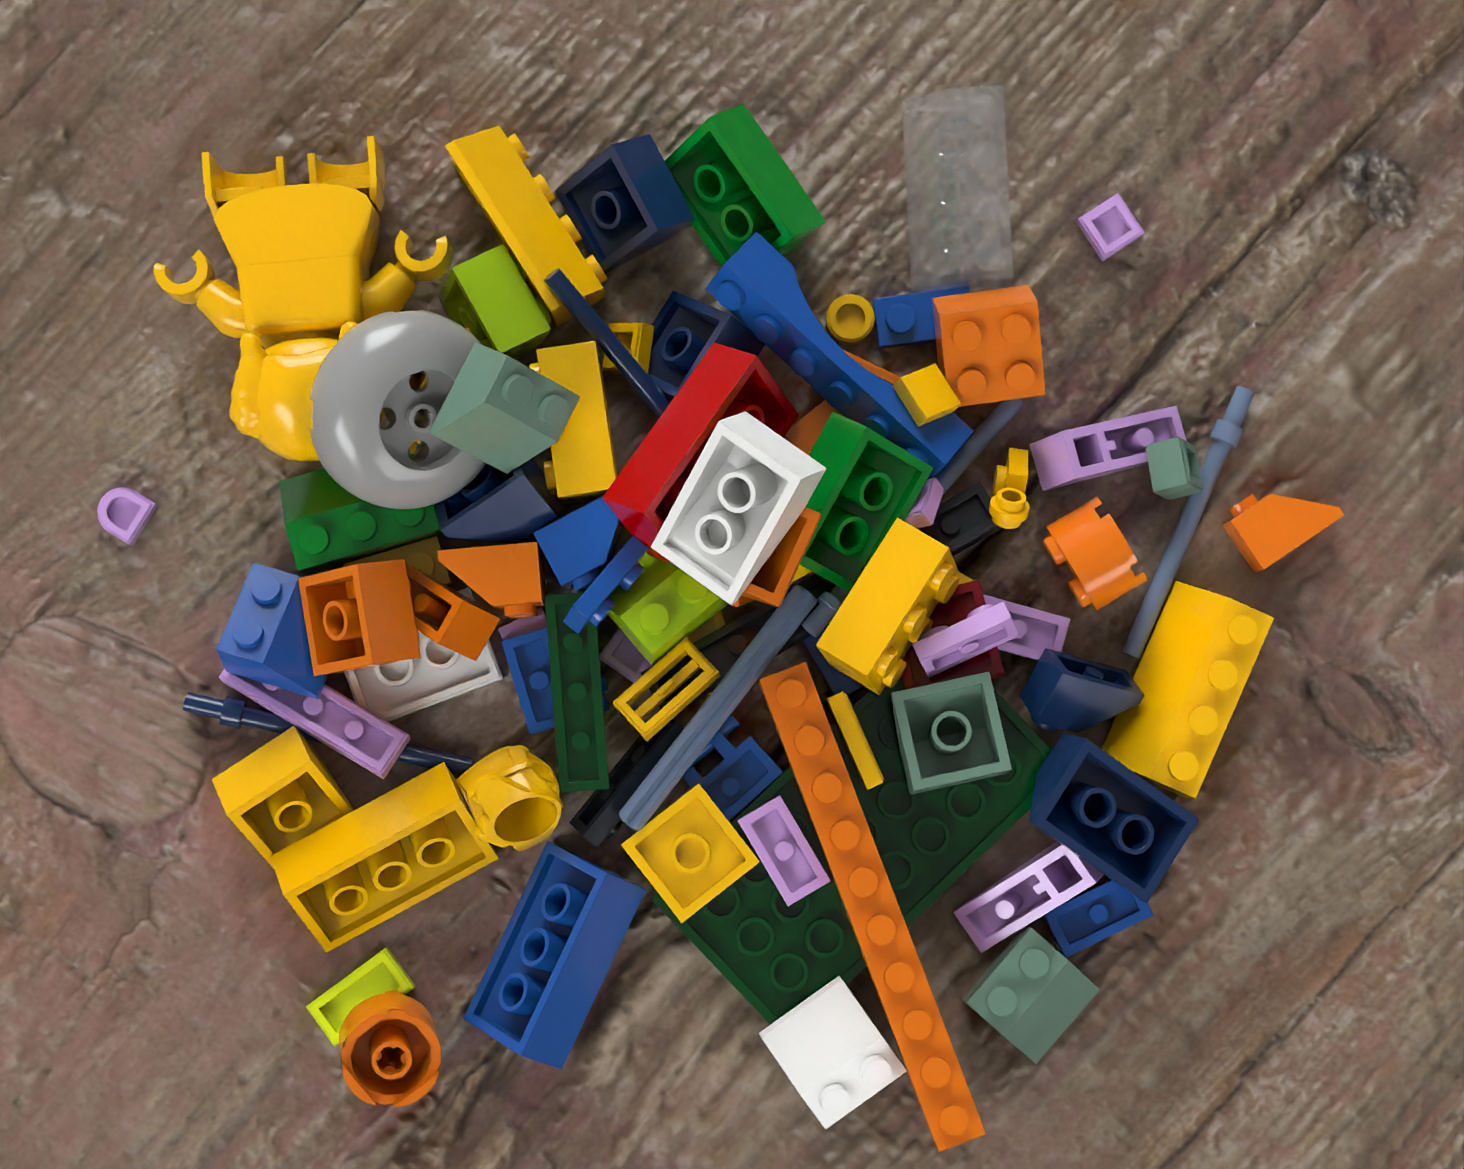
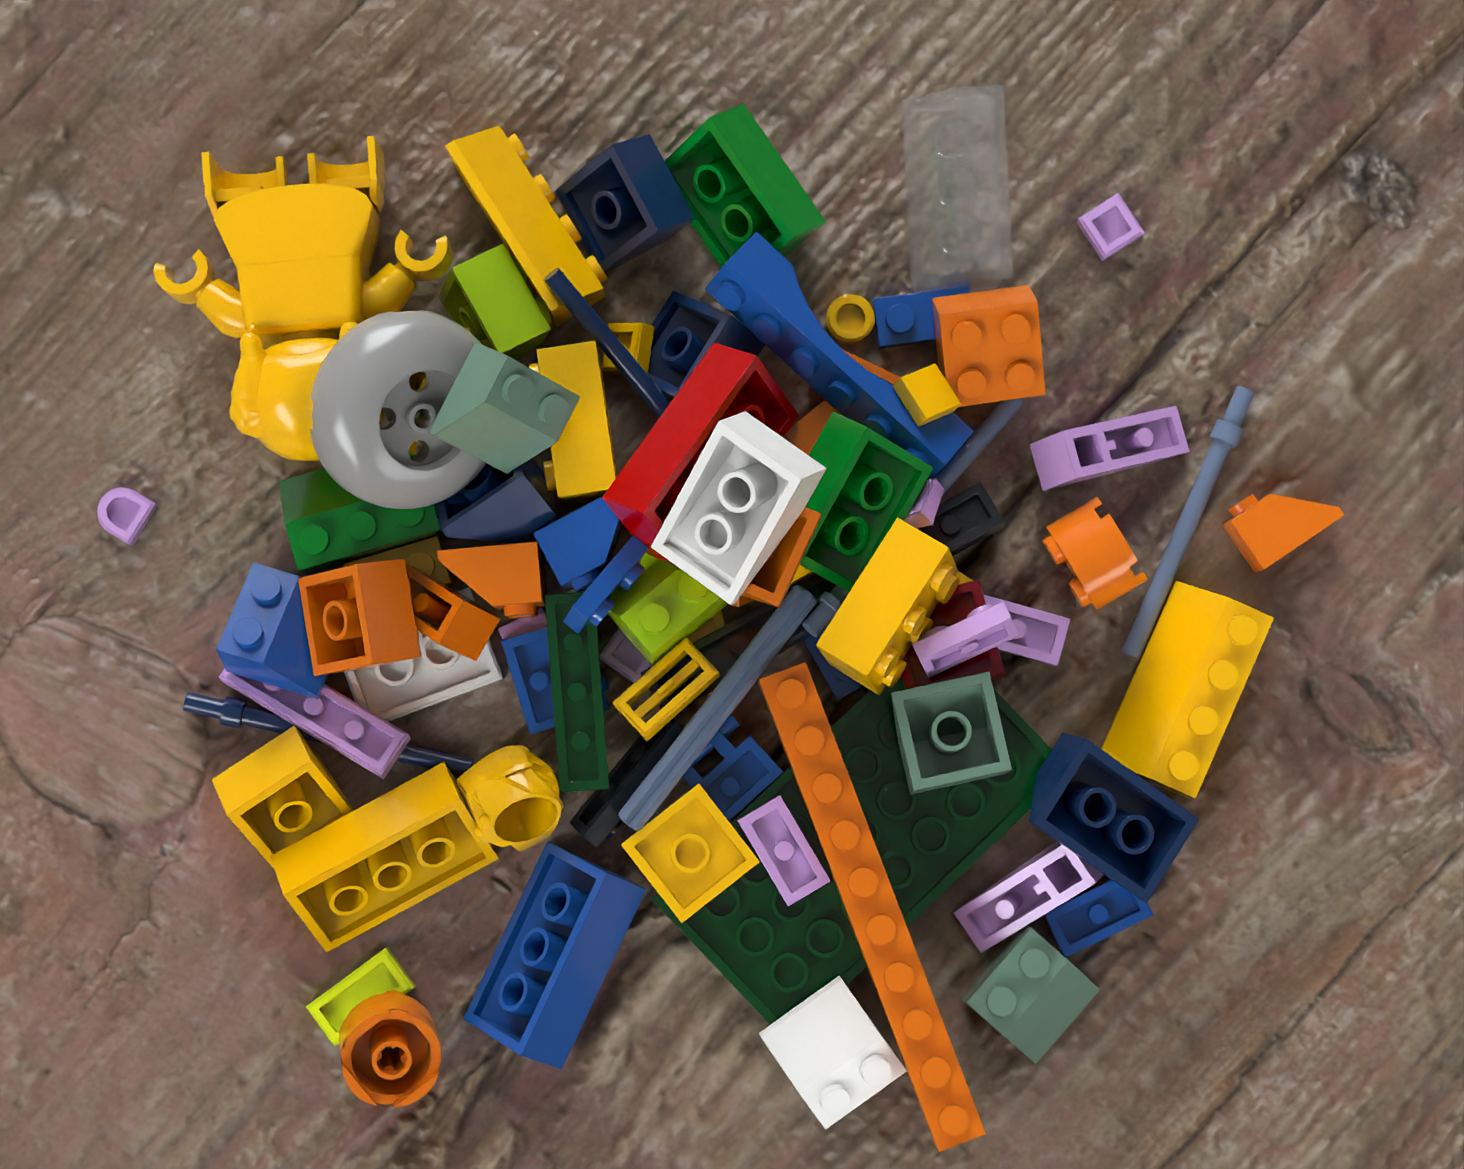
yellow tile [824,691,884,790] -> none
yellow plate [989,447,1030,529] -> none
dark blue slope [1019,648,1145,733] -> none
sand green slope [1146,437,1203,500] -> none

